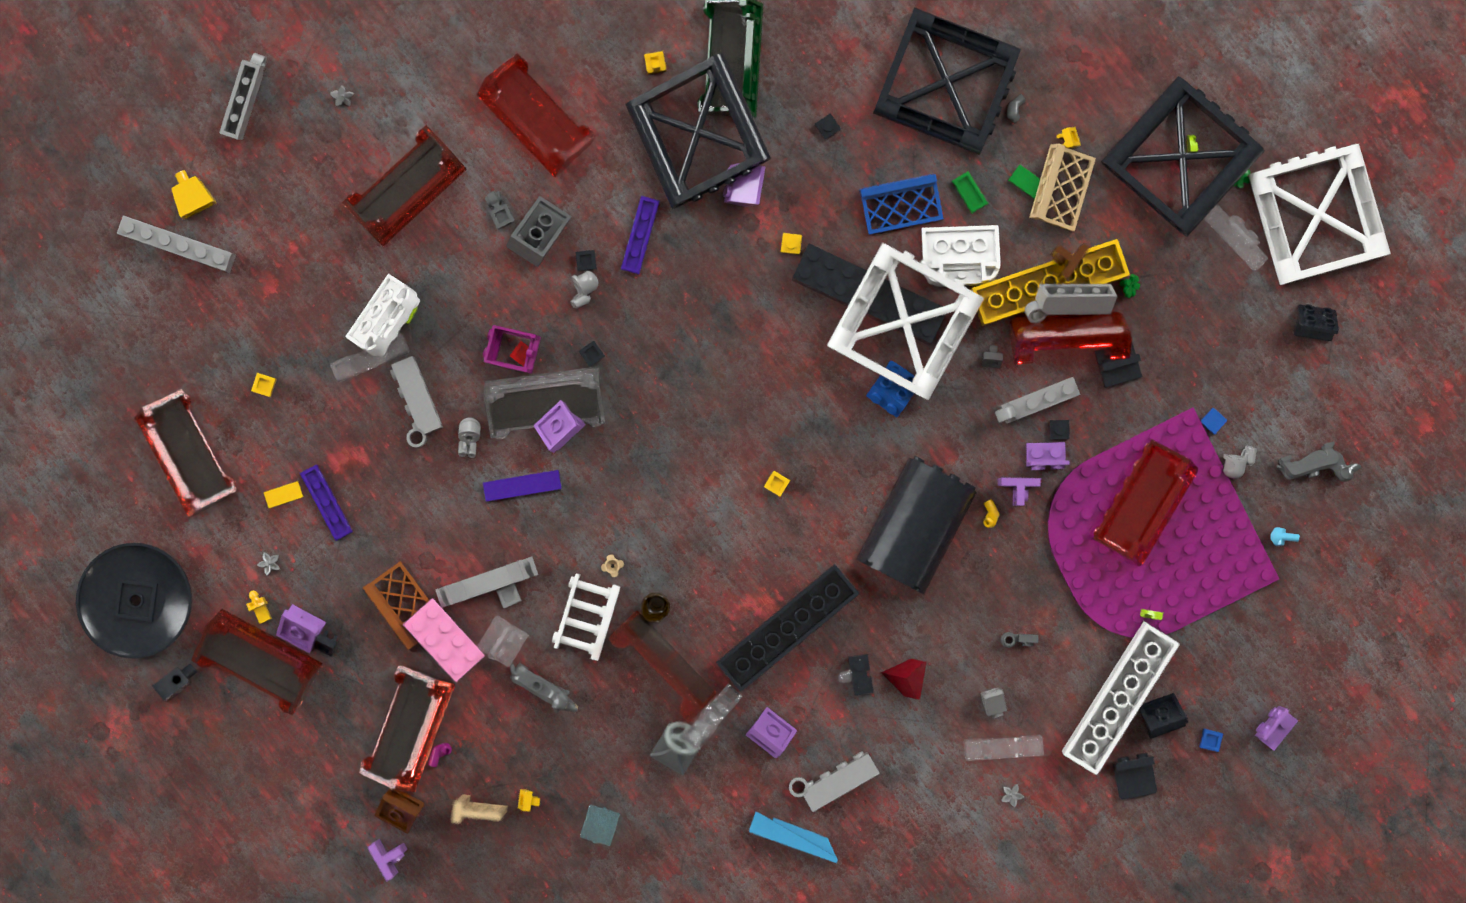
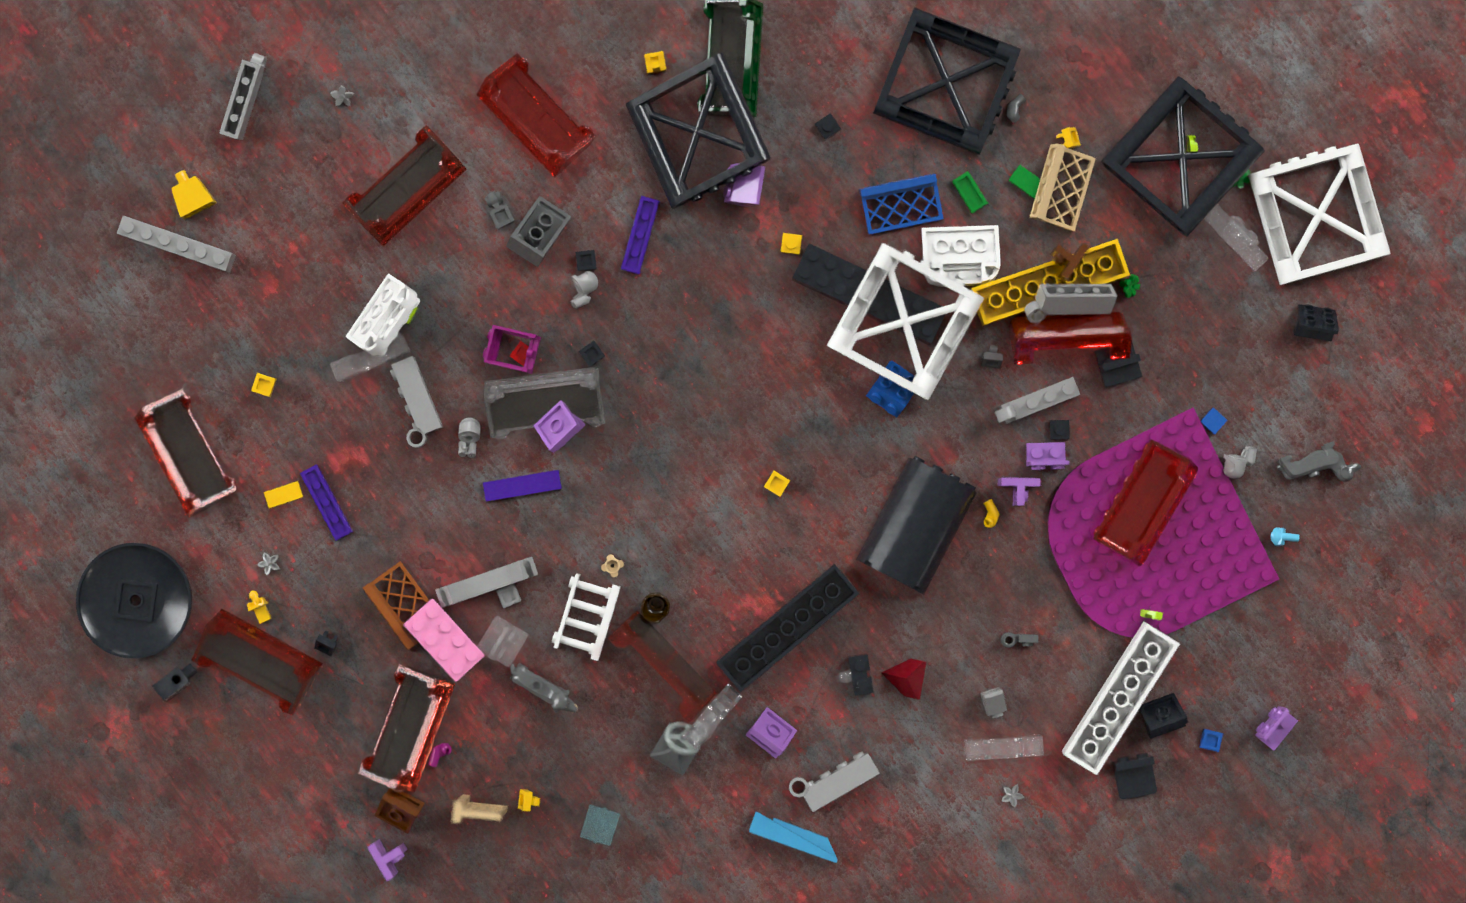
medium lavender bracket [276,604,326,654] -> none

